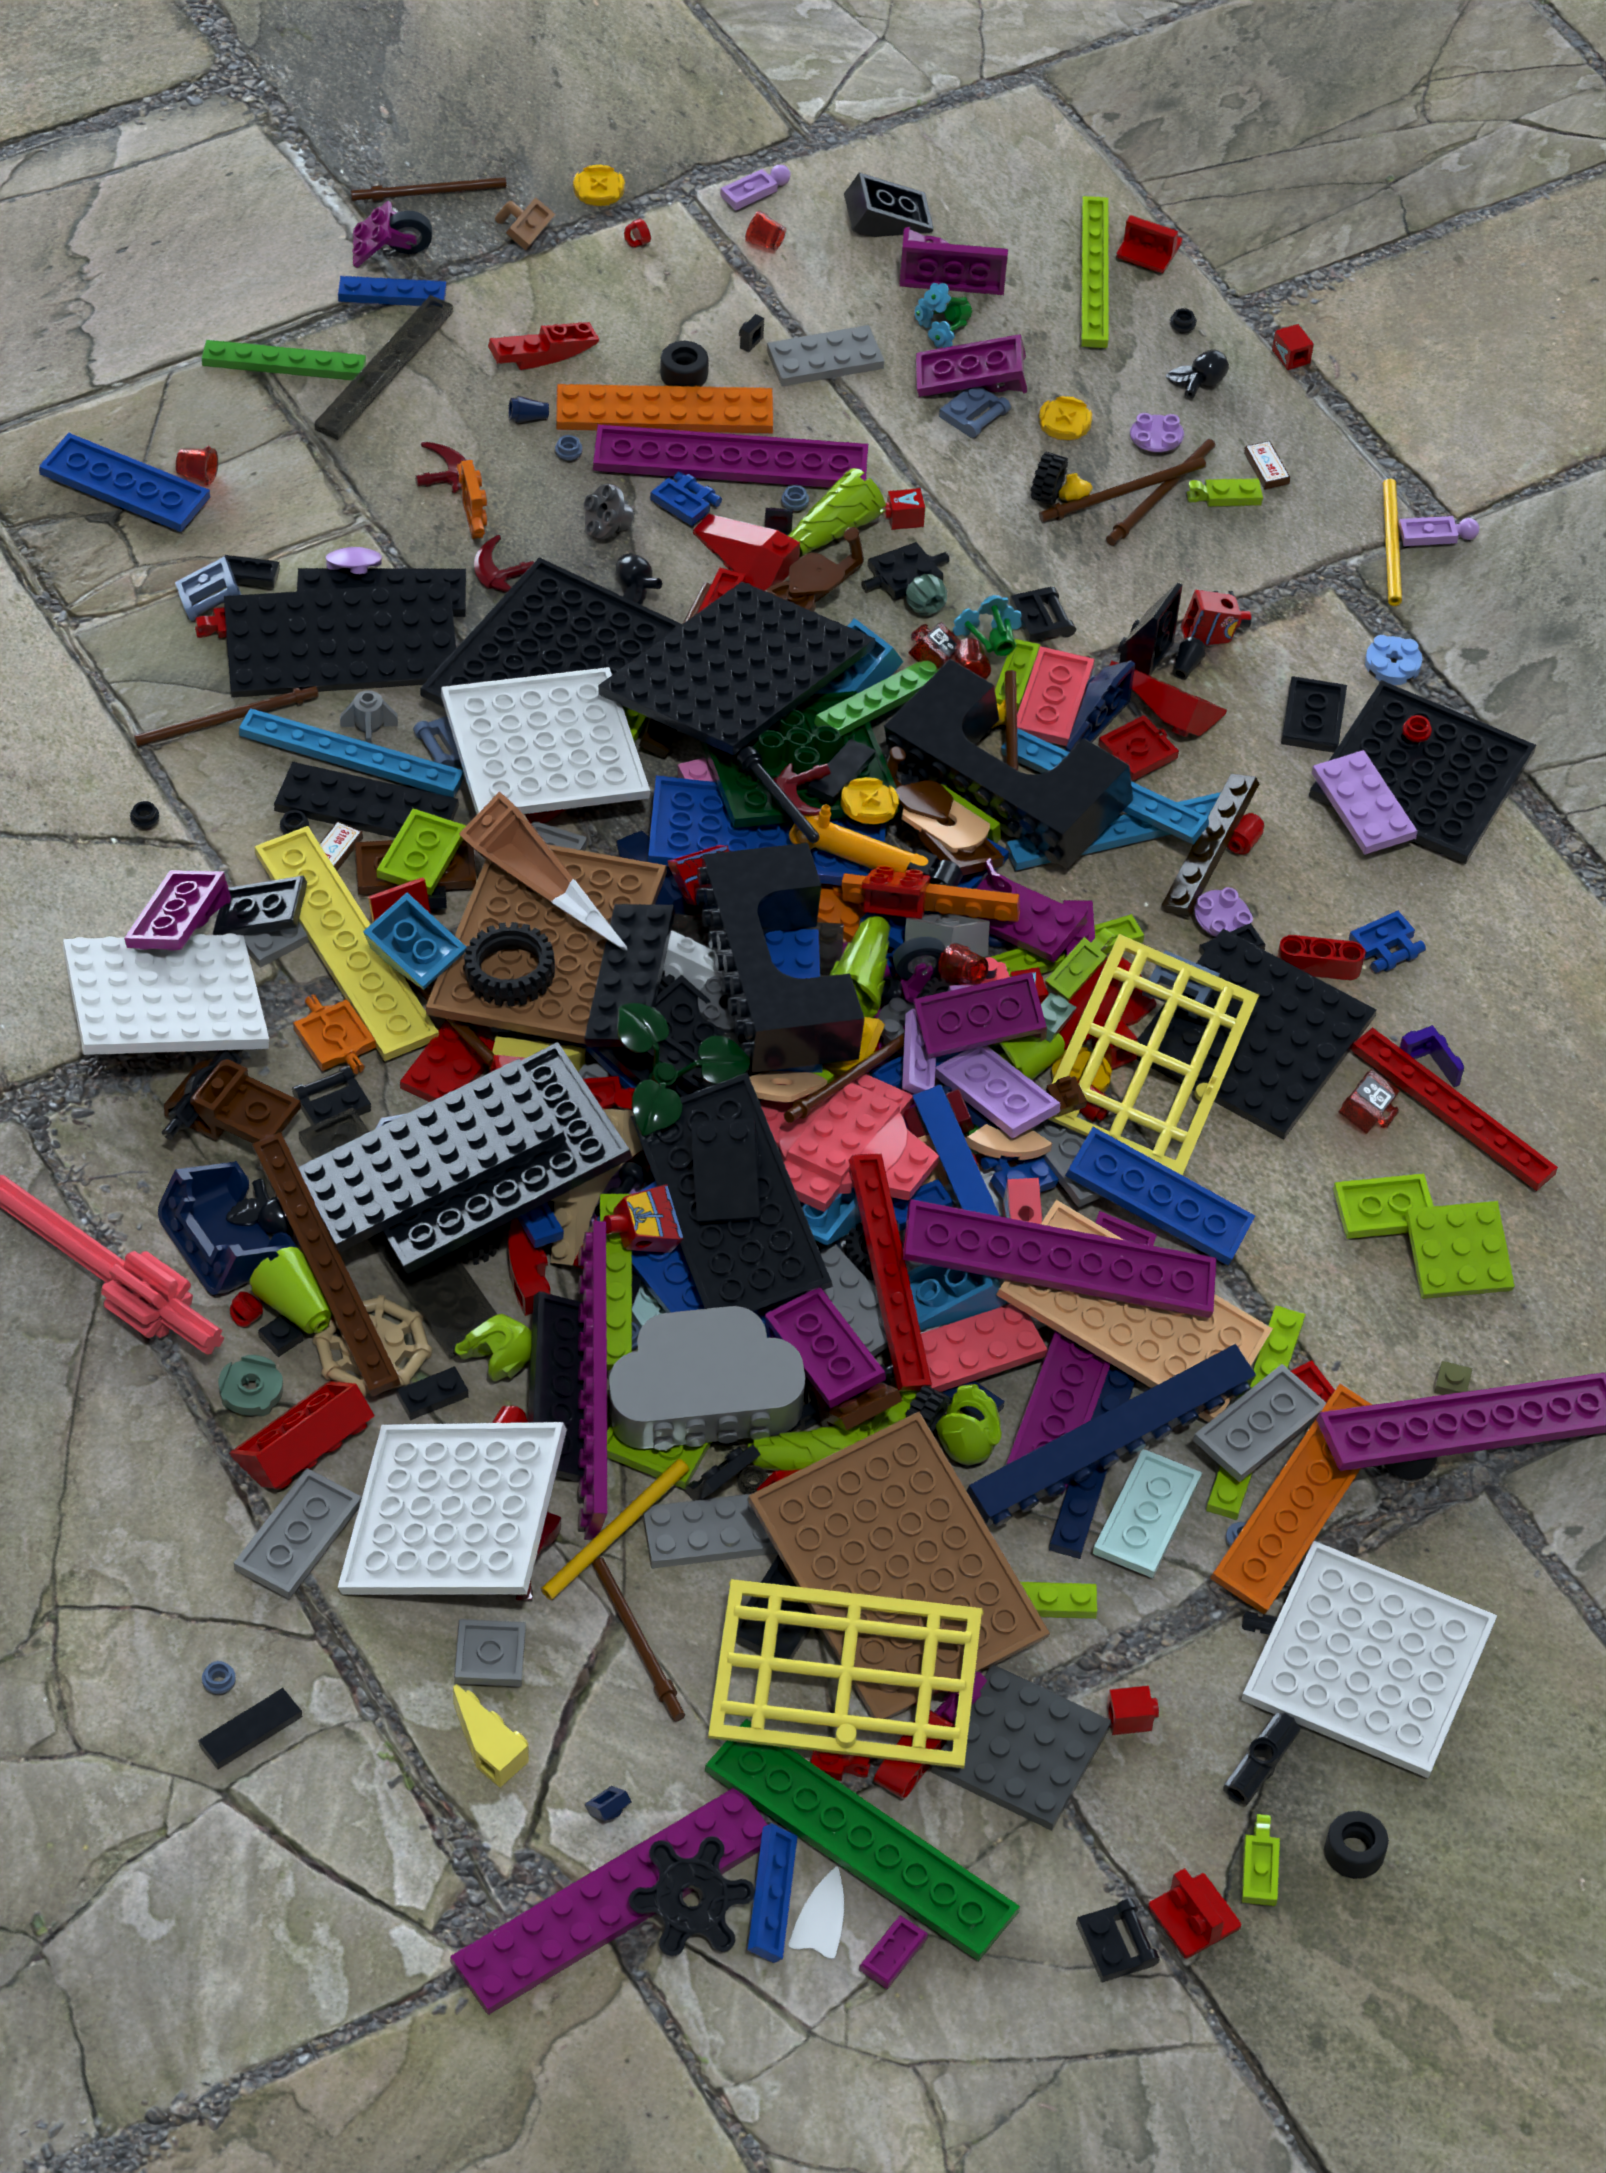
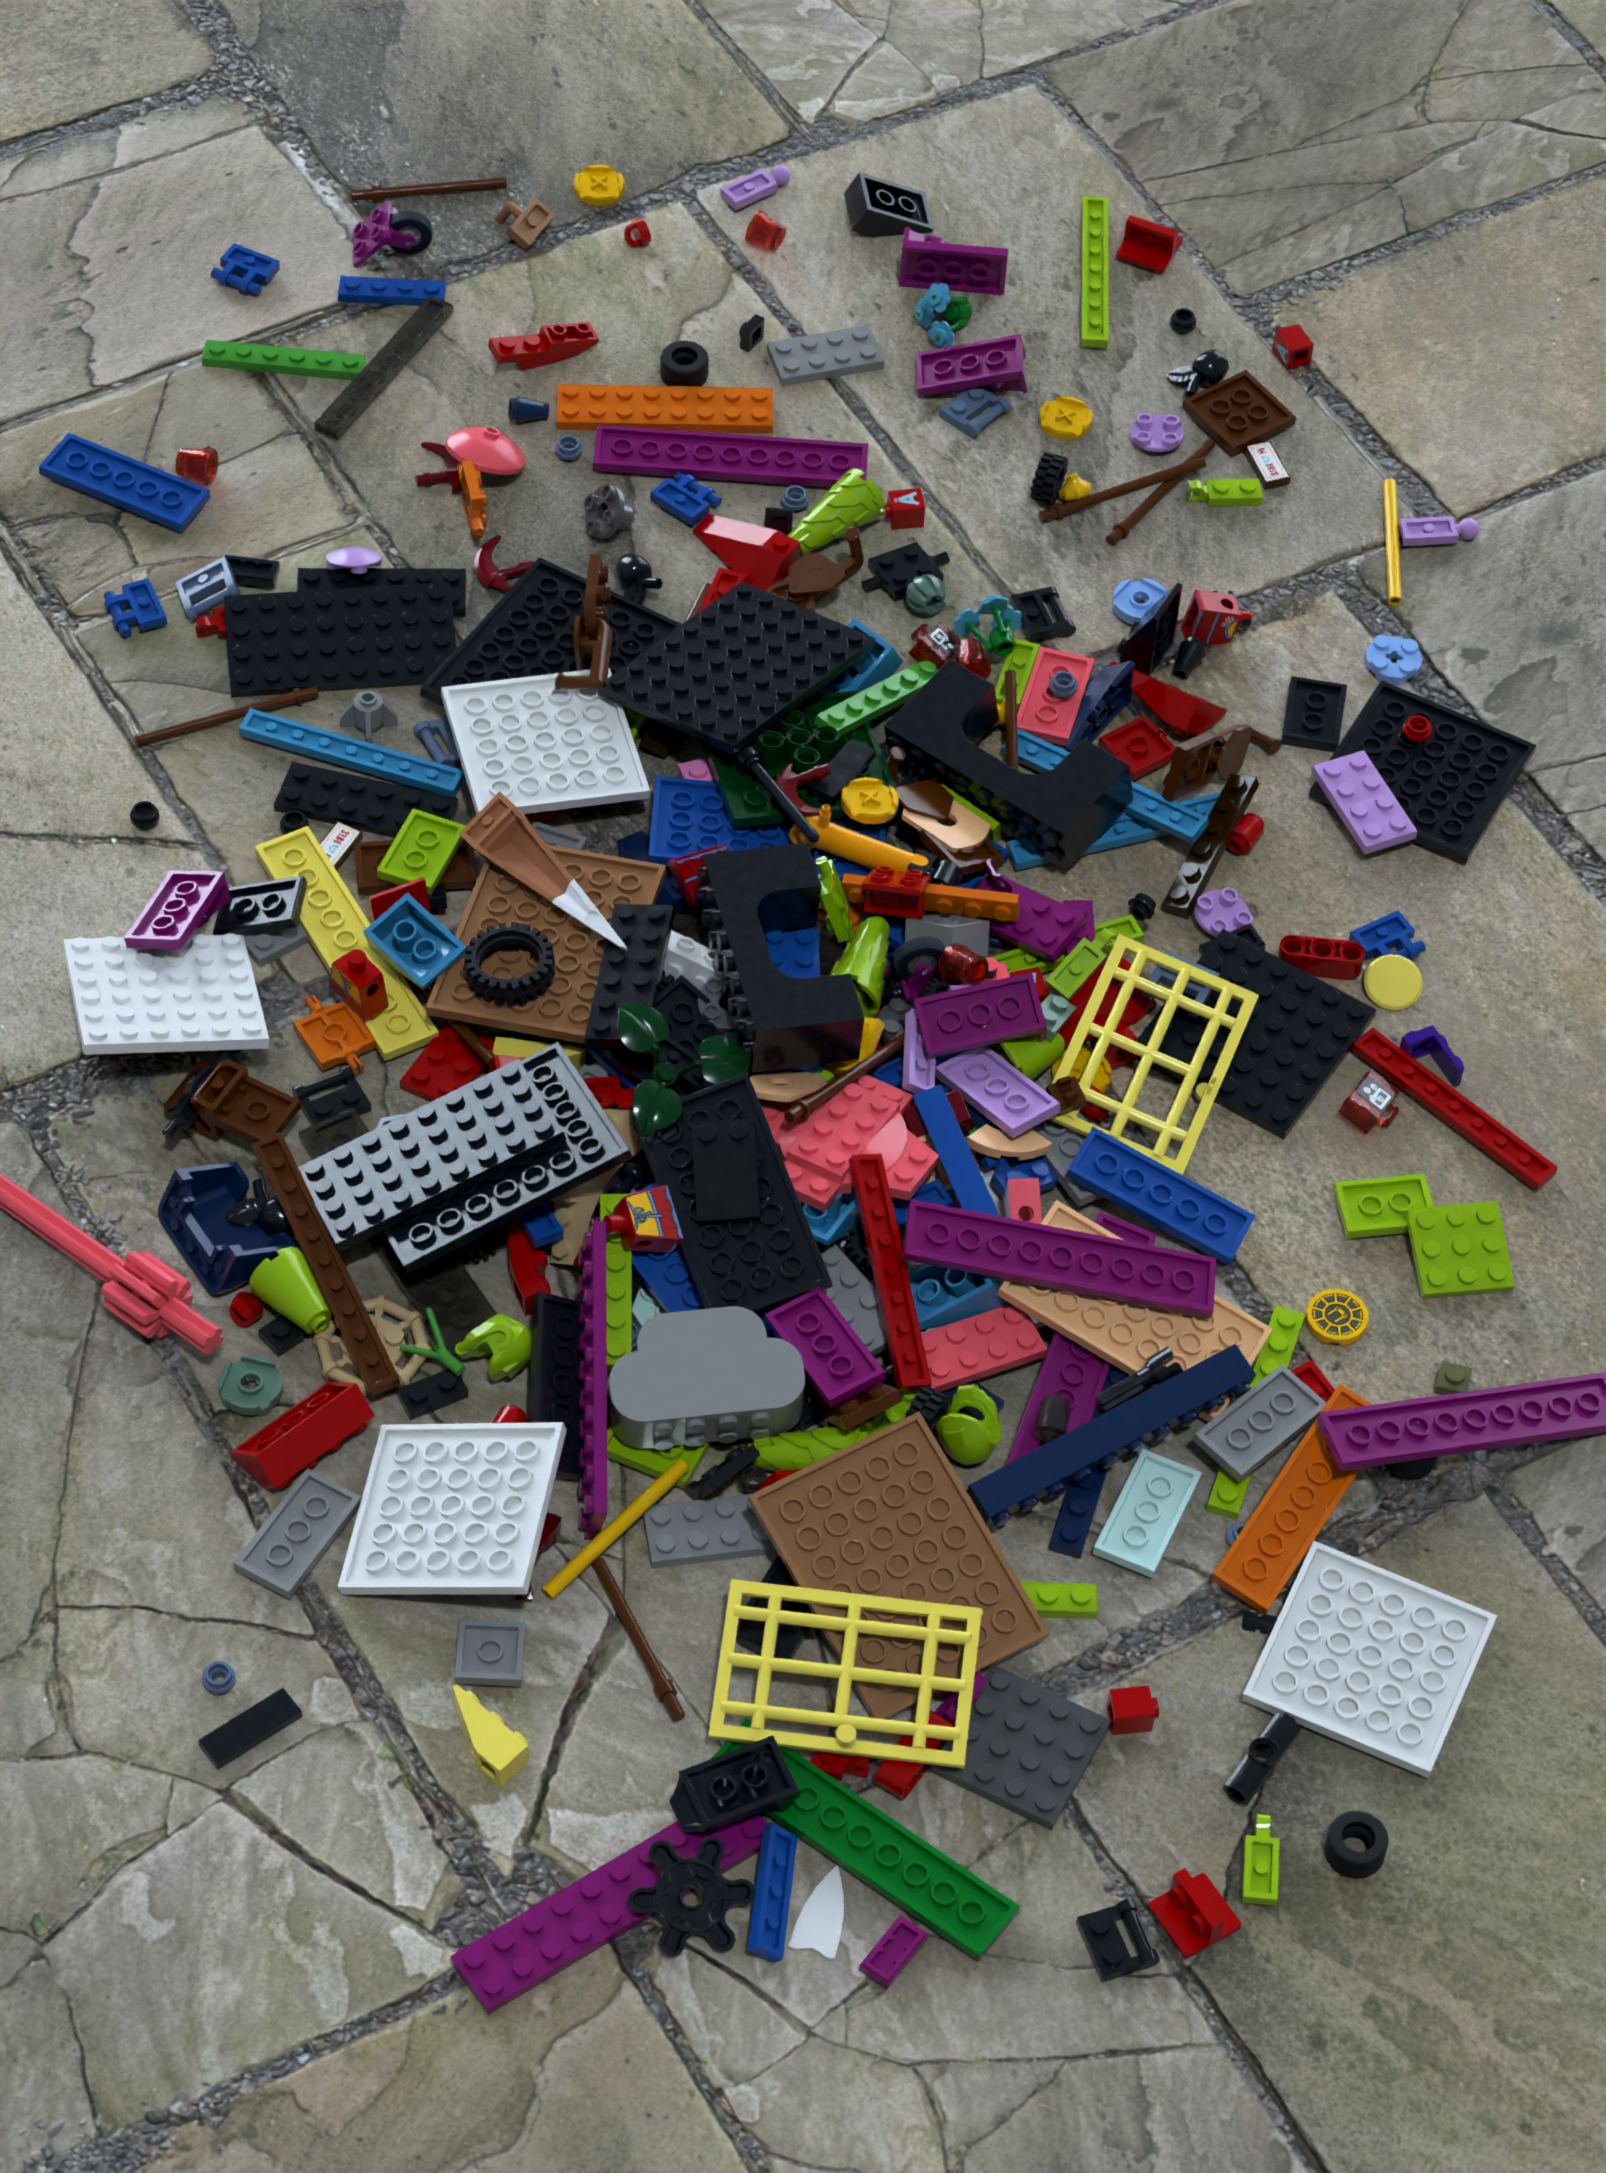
dark blue plate [584,1786,632,1821] -> none
none -> blue plate [104,578,167,637]
none -> blue plate [211,243,280,295]
none -> red torso [329,949,389,1023]
none -> bright green plant [400,1307,466,1376]
none -> coral dish [445,426,526,475]
none -> reddish brown plate [555,554,613,690]
none -> black slope [669,1735,800,1834]
none -> lime plate [815,856,855,944]
none -> clear smoke brick [1034,1394,1071,1444]
none -> sand blue plate [1049,671,1078,698]
none -> black piece [1096,1346,1183,1411]
none -> light blue plate [1112,578,1167,624]
none -> black plate [1128,893,1156,920]
none -> reddish brown plate [1162,724,1282,802]
none -> reddish brown plate [1182,370,1296,455]
none -> yellow tile [1306,1289,1369,1346]
none -> light yellow piece [1364,954,1423,1011]

